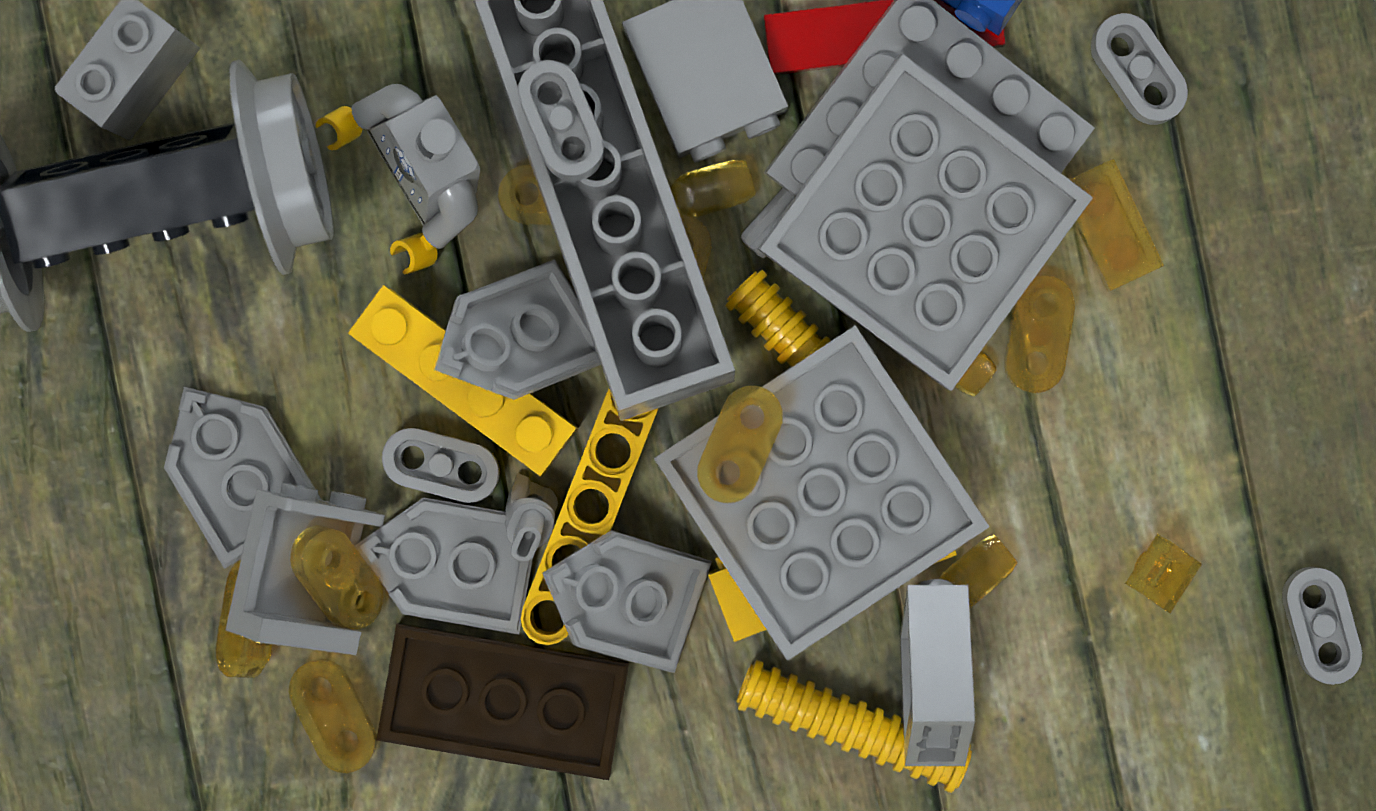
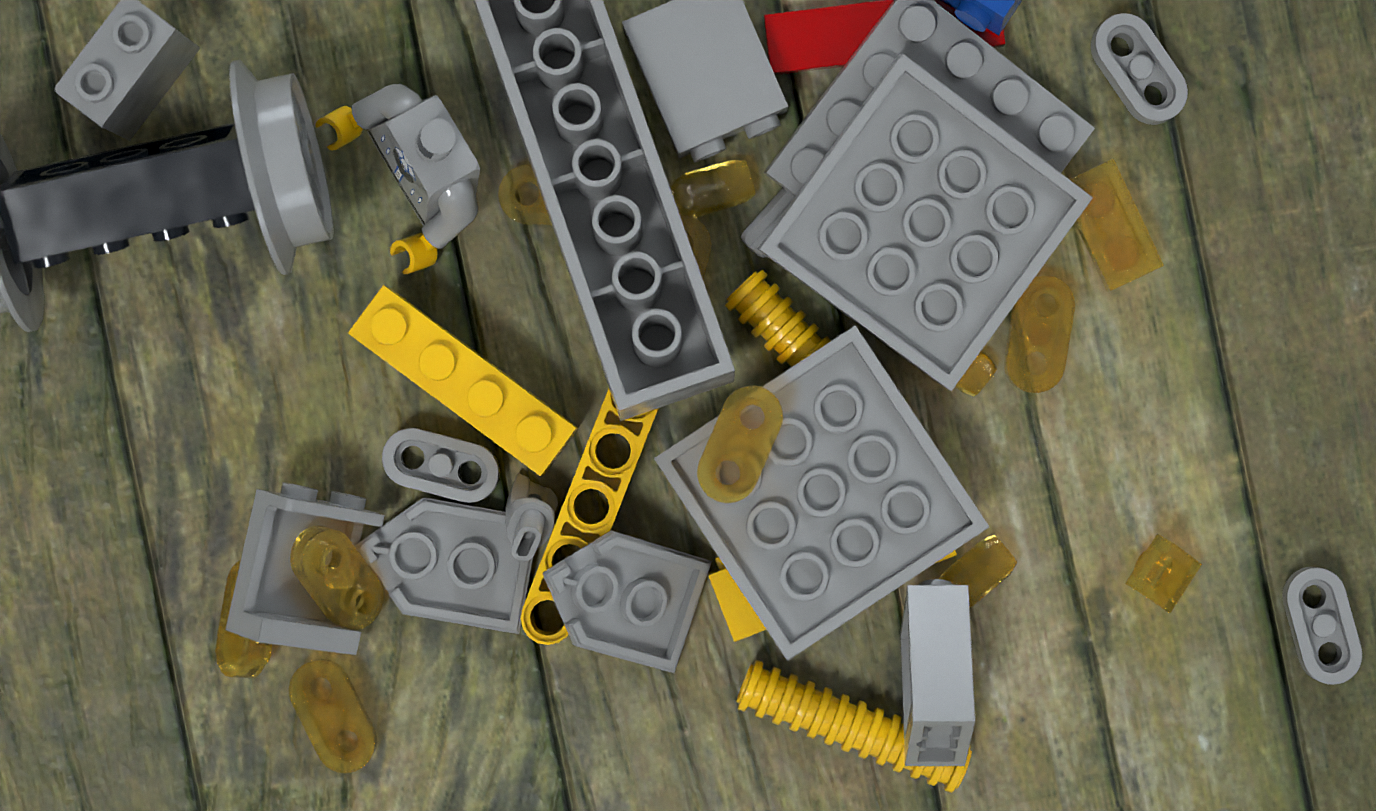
light grey tile [164,387,322,569] -> none
dark brown tile [376,623,630,780] -> none
light grey tile [434,260,601,400] -> none
light grey plate [518,60,604,181] -> none

